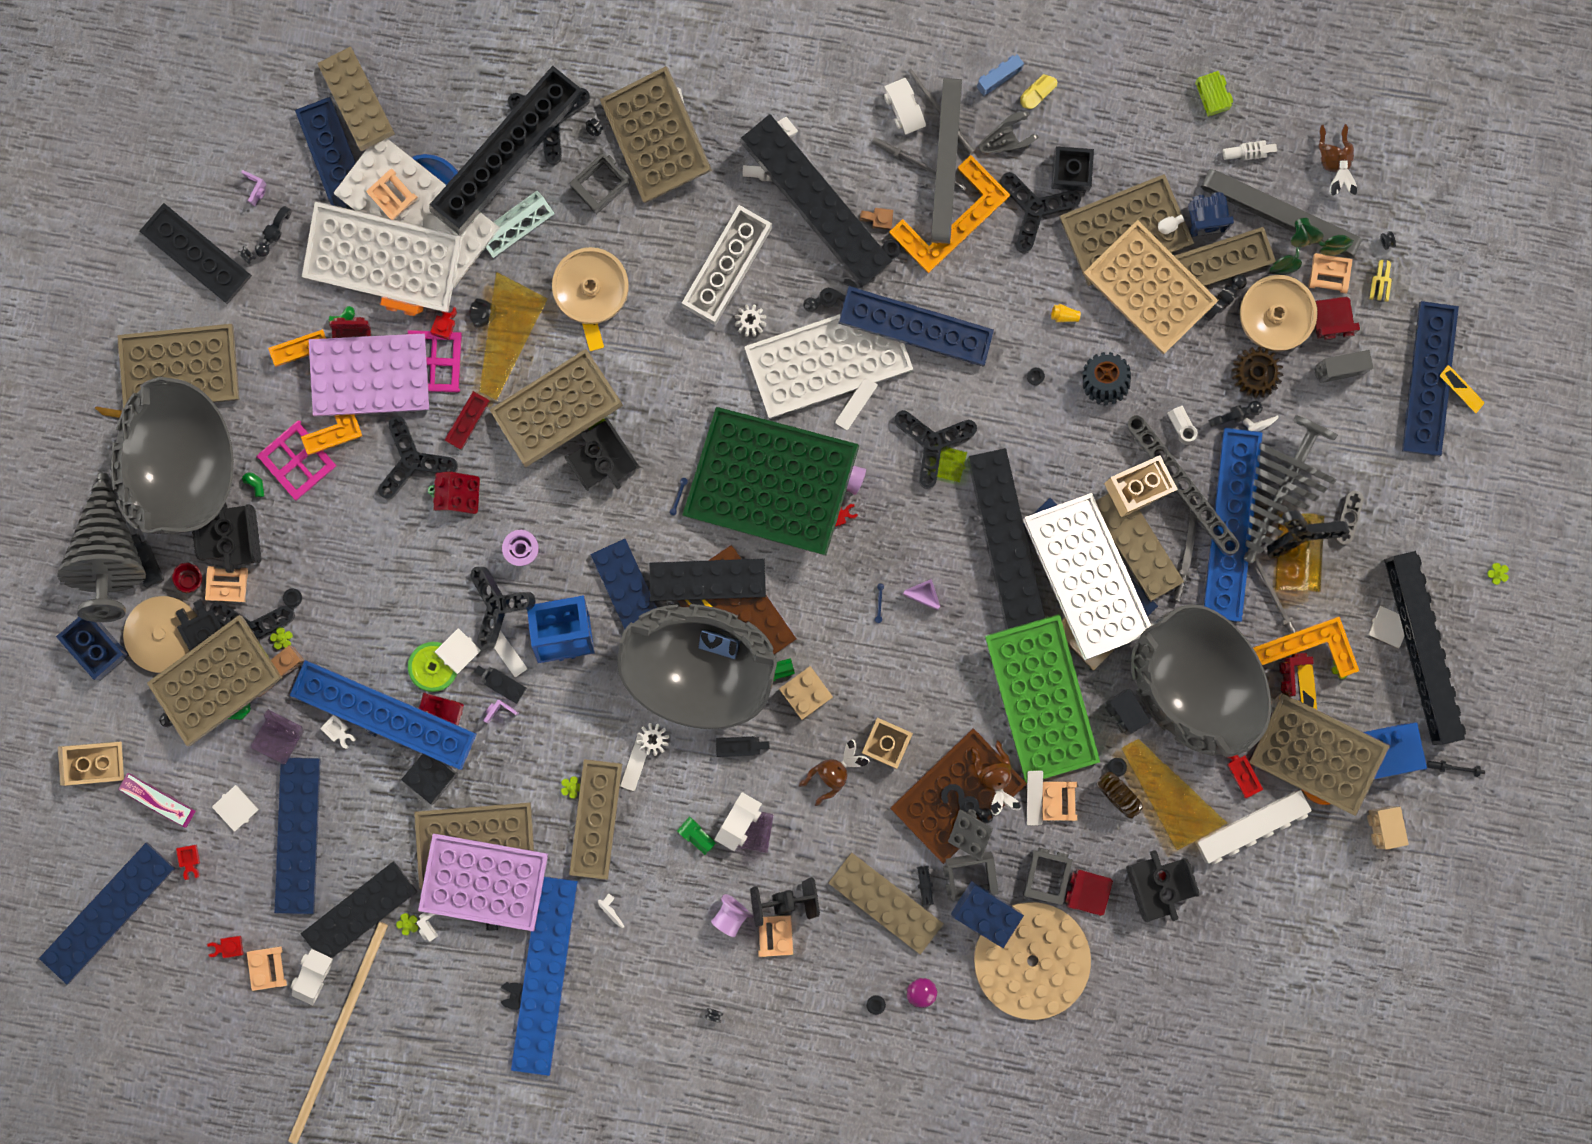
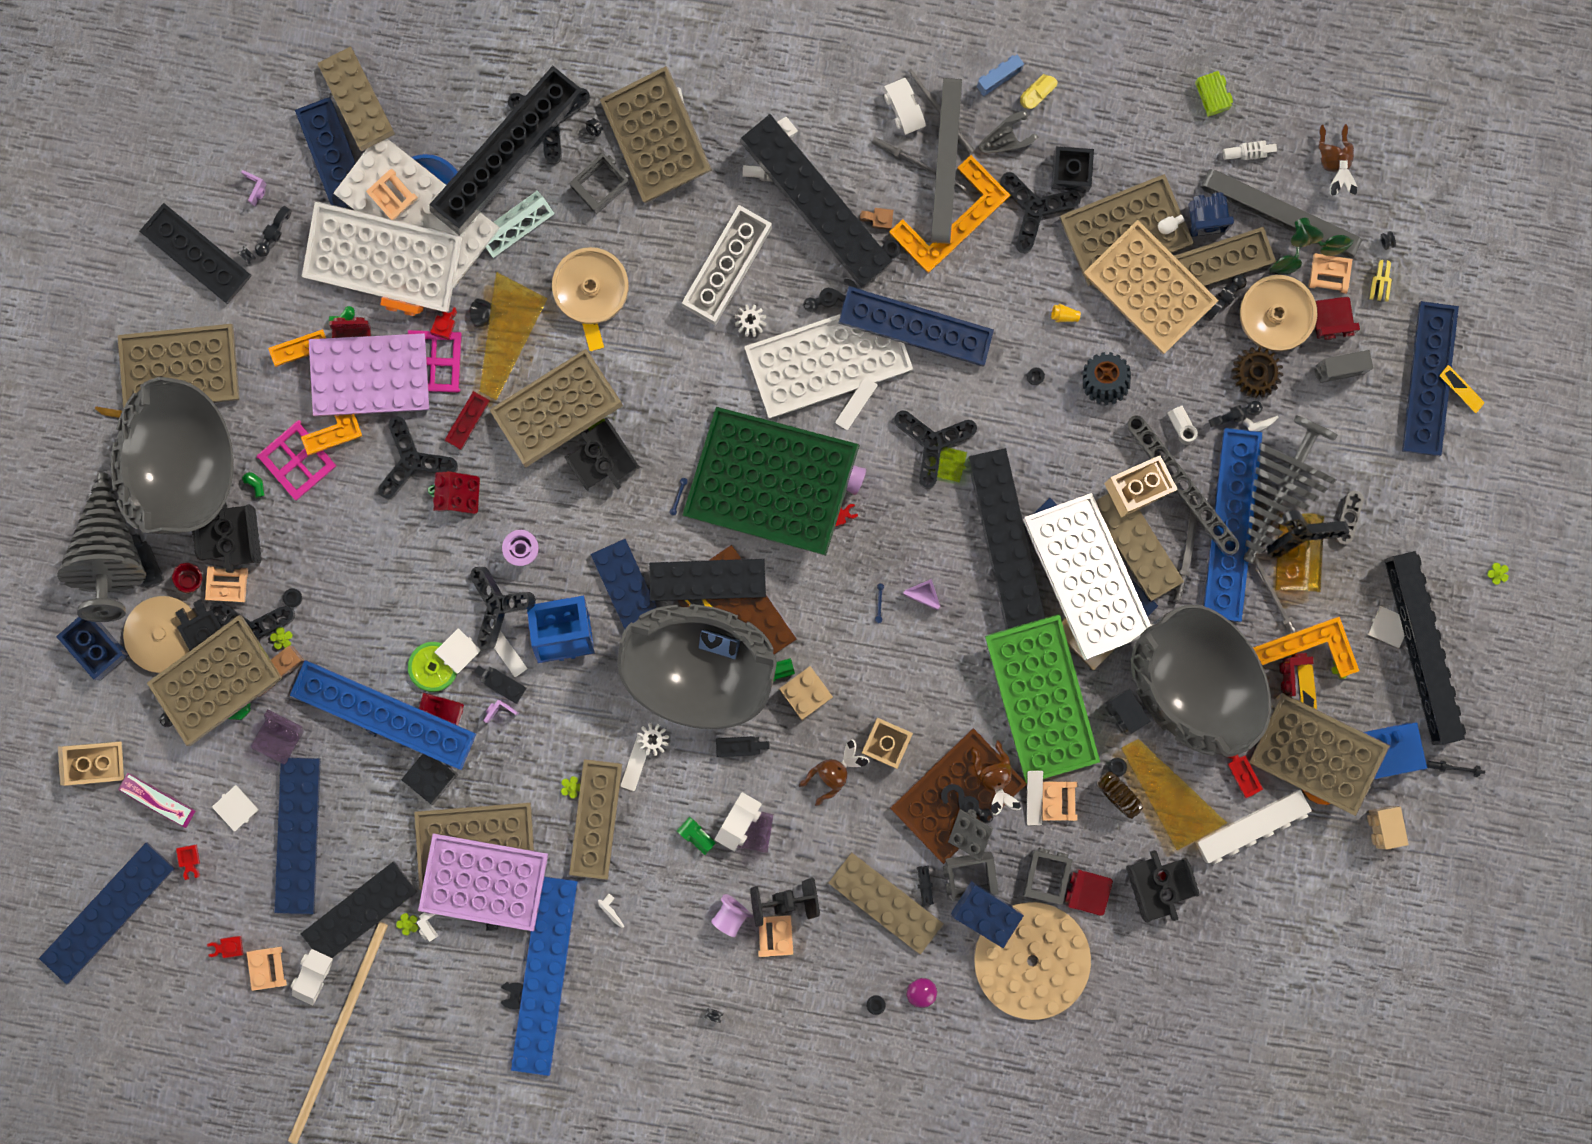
white plate [320,715,356,749] -> none

